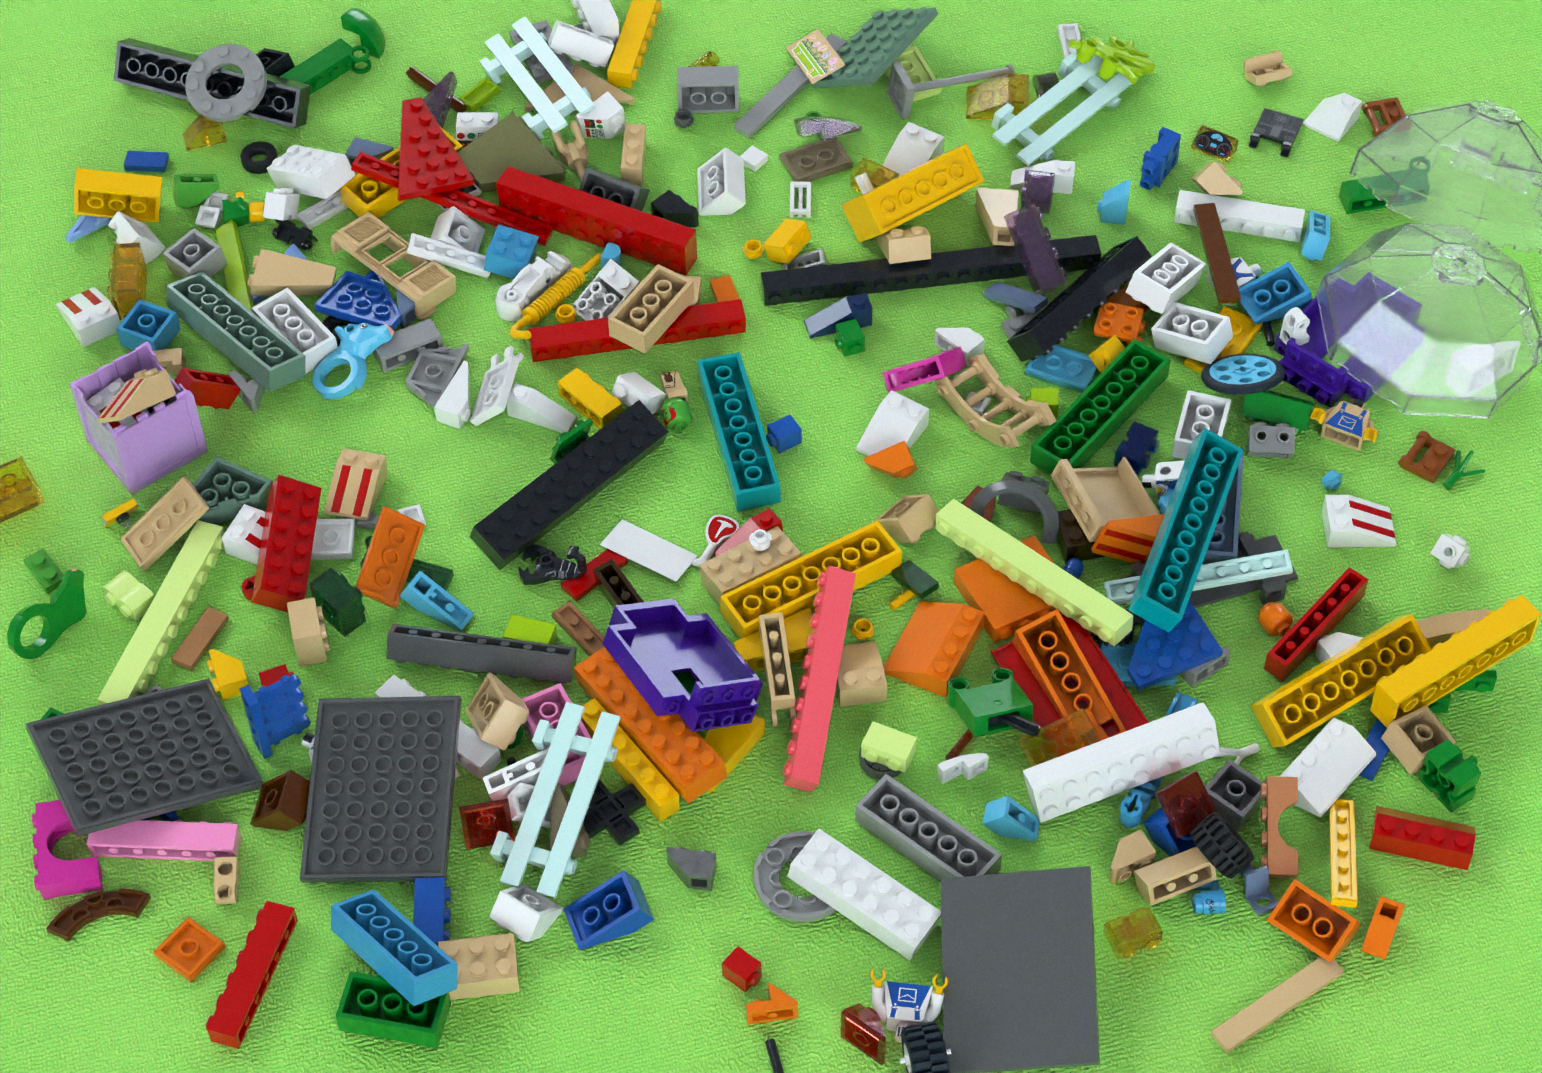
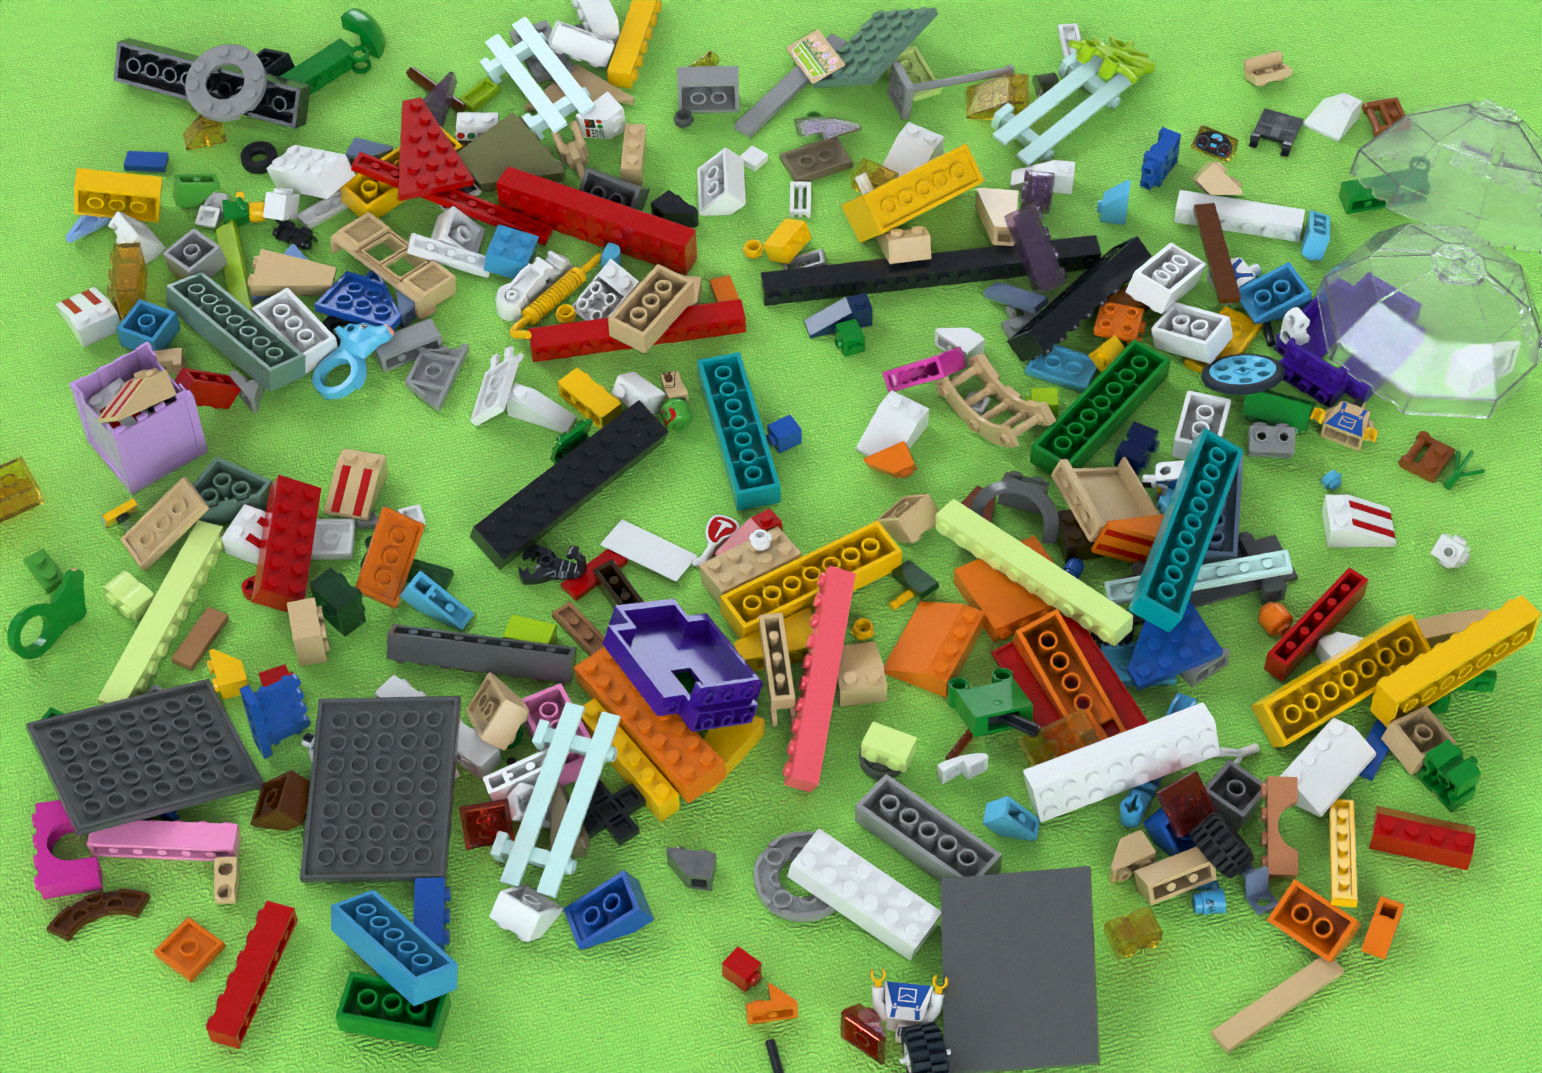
white slope [434,361,471,429] -> none
tan brick [438,933,520,1000] -> none

